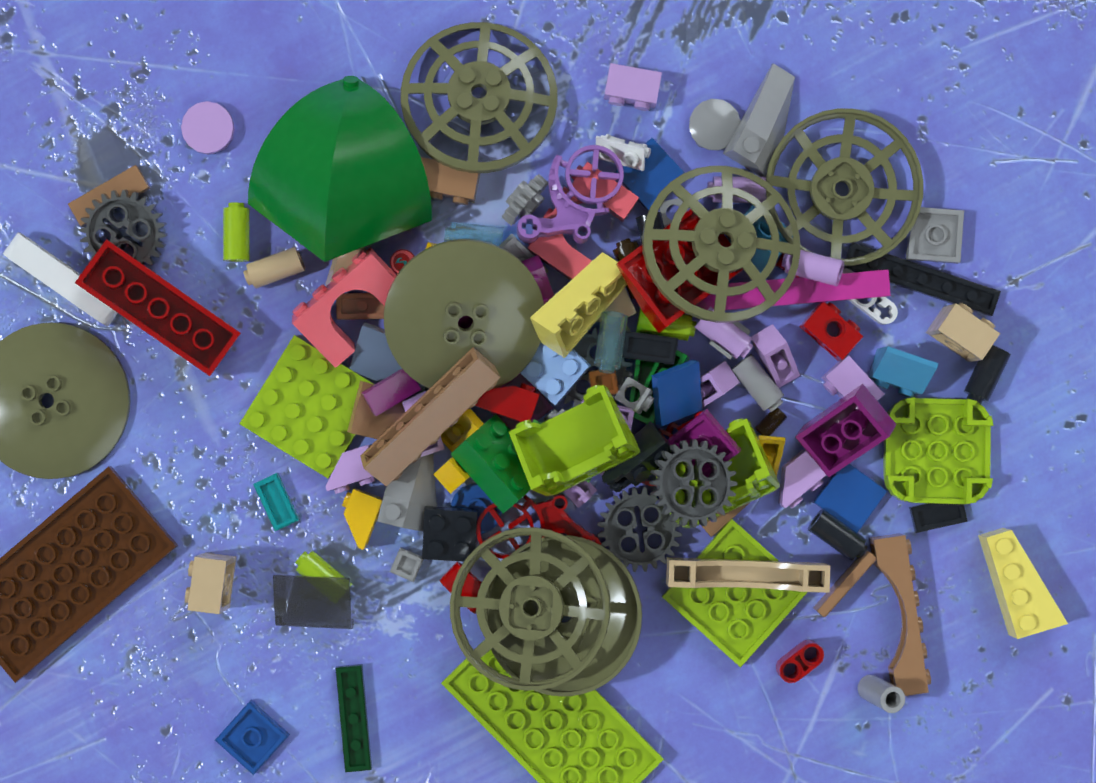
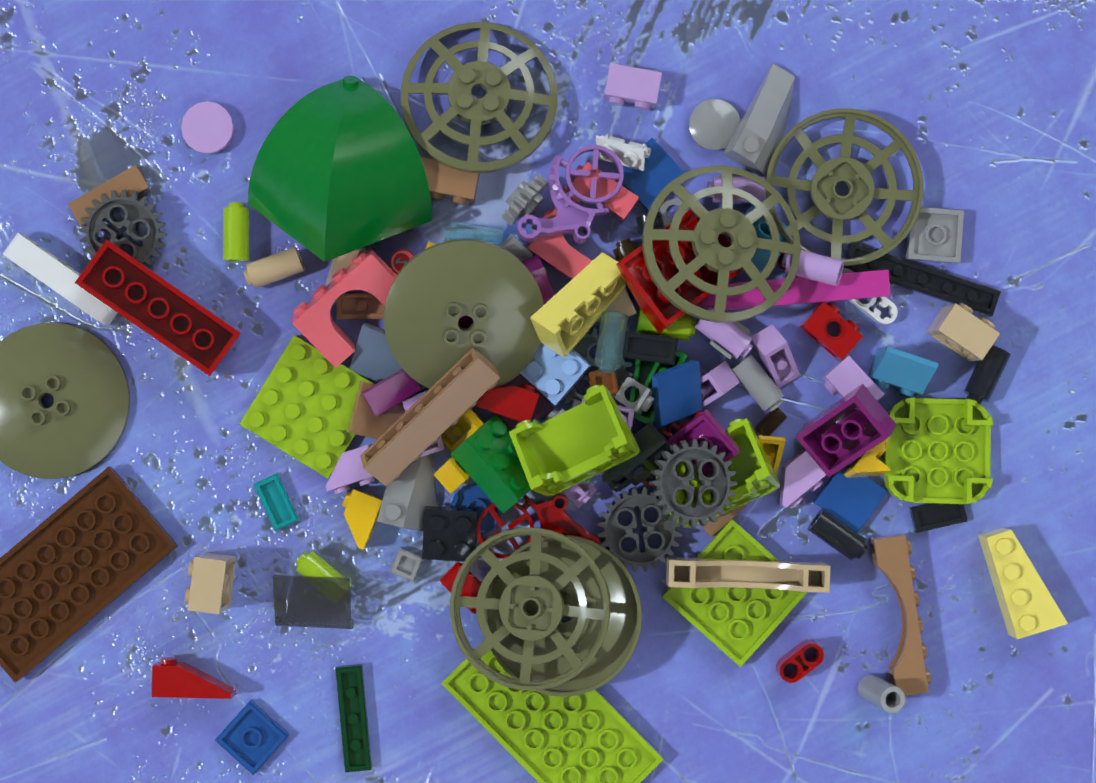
medium nougat tile [813,550,876,617] -> none
none -> red slope [152,657,236,699]
none -> yellow slope [843,437,891,478]

